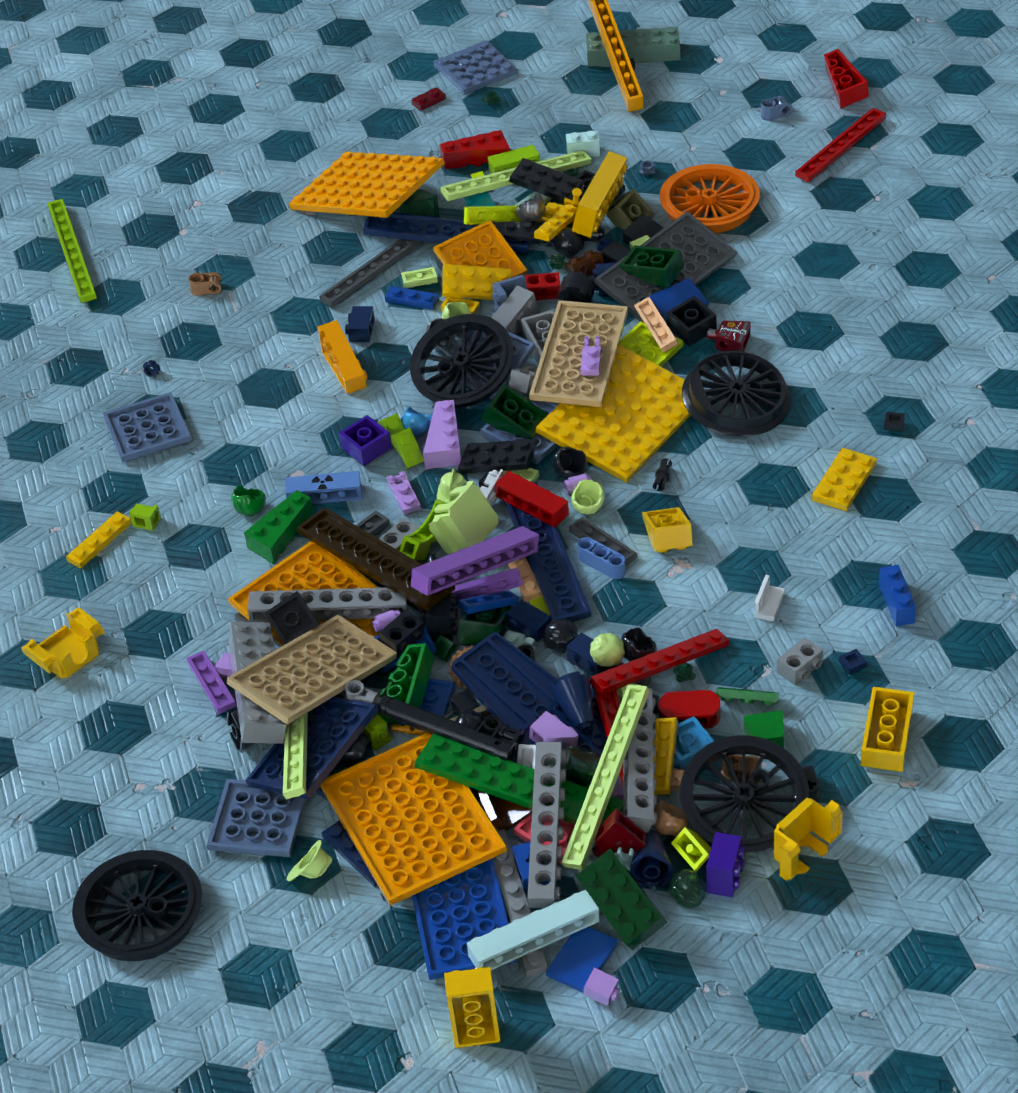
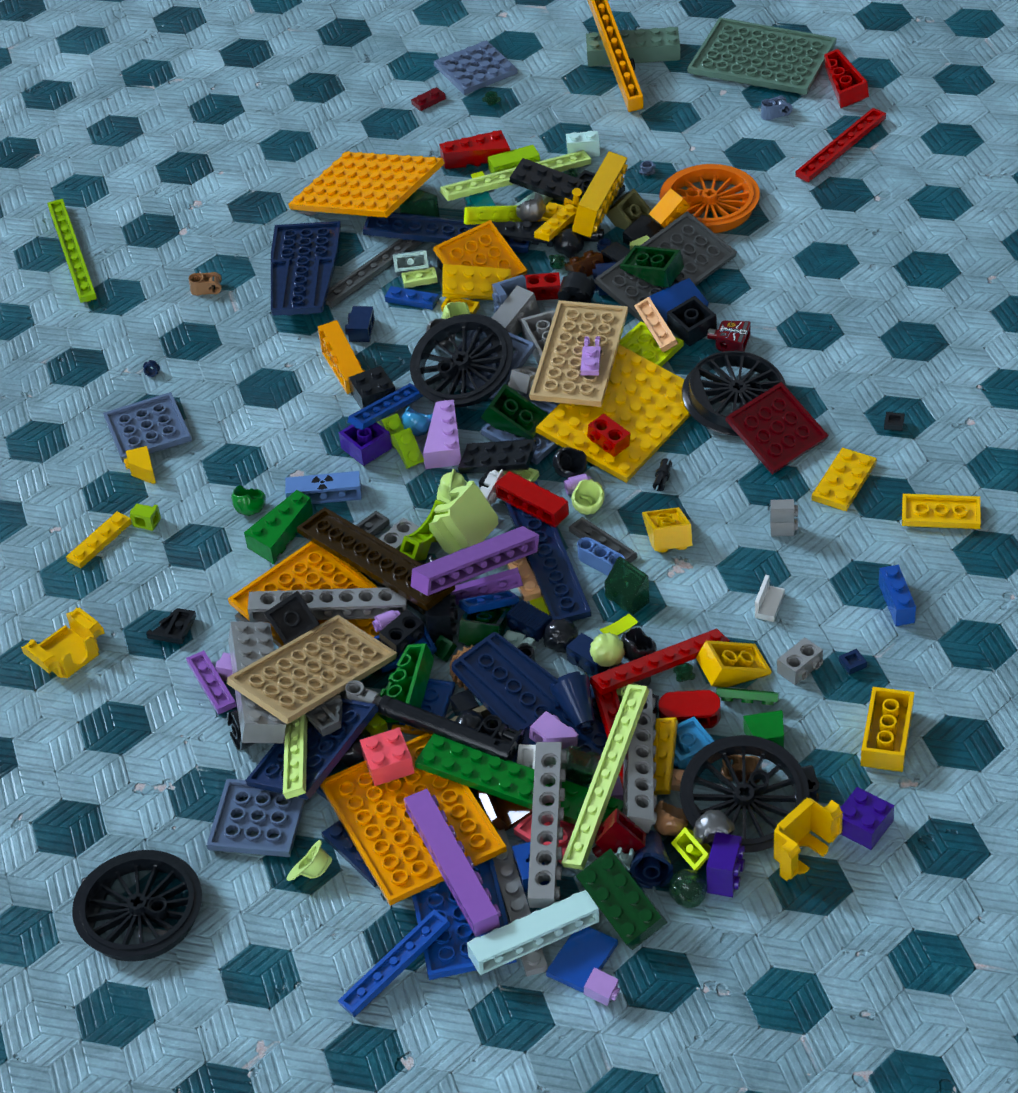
lavender plate [387,471,421,515] -> none
yellow brick [444,967,500,1048] -> none
none -> yellow slope [124,446,156,484]
none -> black wing [146,608,196,644]
none -> dark blue wing [271,221,341,316]
none -> dark grey wing [305,694,343,736]
none -> blue plate [338,909,451,1018]
none -> black brick [348,366,396,409]
none -> blue plate [348,383,423,430]
none -> coral brick [360,727,415,786]
none -> light aqua brick [393,250,429,272]
none -> medium lavender brick [404,789,501,937]
none -> red brick [587,413,631,457]
none -> neon yellow sticker [599,614,638,635]
none -> clear green slope [604,556,650,615]
none -> light orange brick [649,189,690,228]
none -> sand green plate [687,17,837,95]
none -> flat silver hair [693,810,735,844]
none -> yellow slope [696,641,772,687]
none -> dark red plate [725,382,829,475]
none -> light grey brick [770,499,798,537]
none -> dark purple brick [840,787,895,850]
none -> yellow plate [902,494,981,529]

